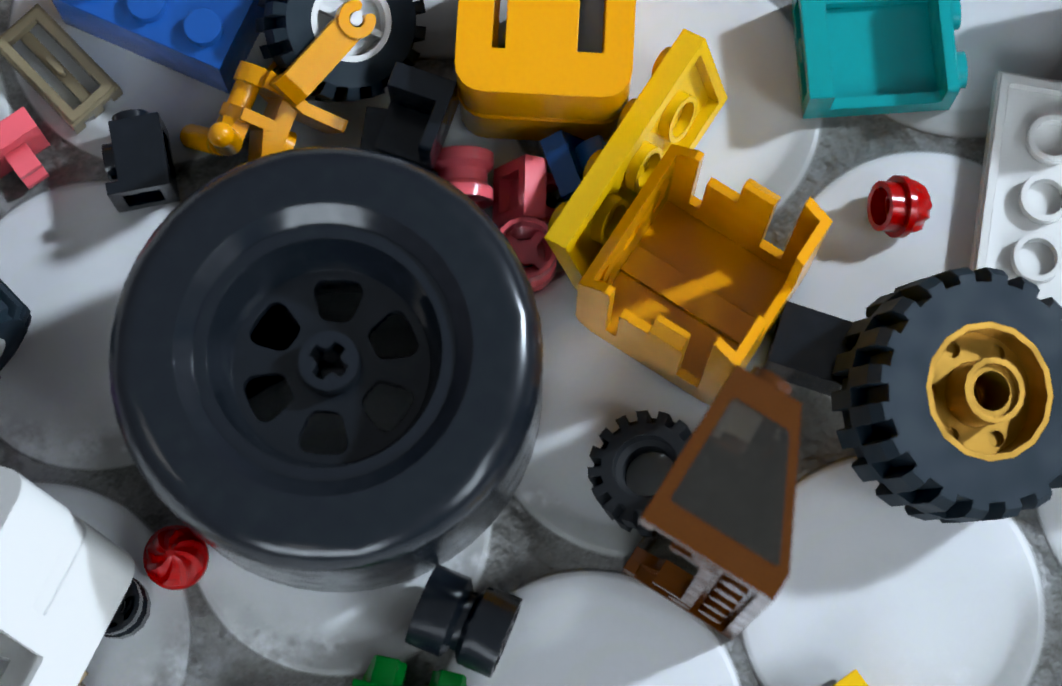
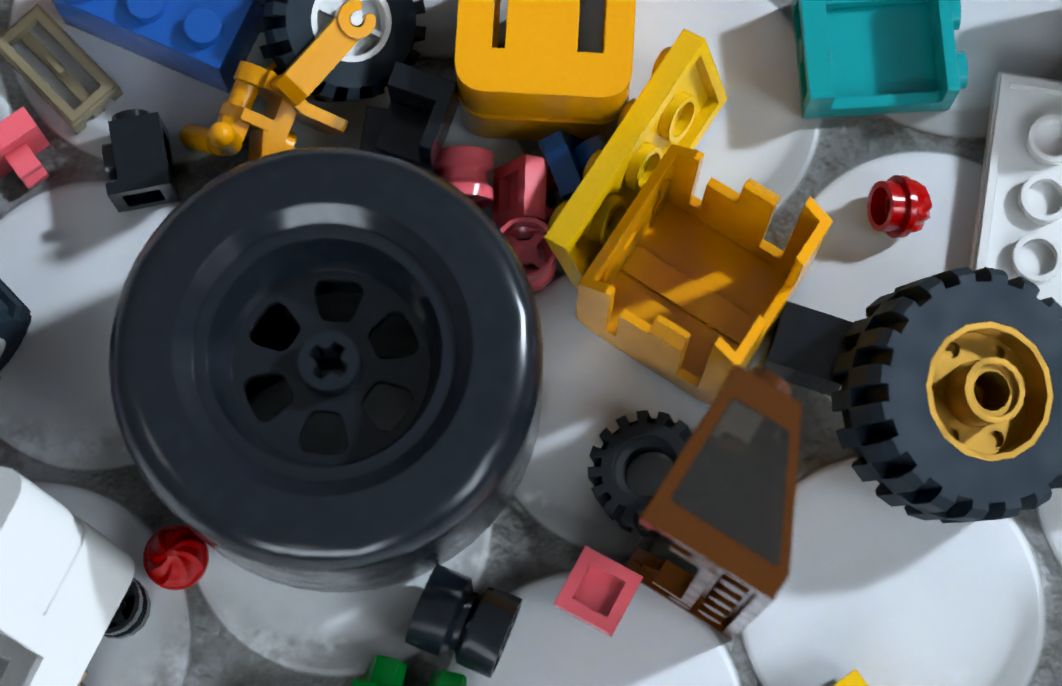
none -> coral tile [554,545,643,637]

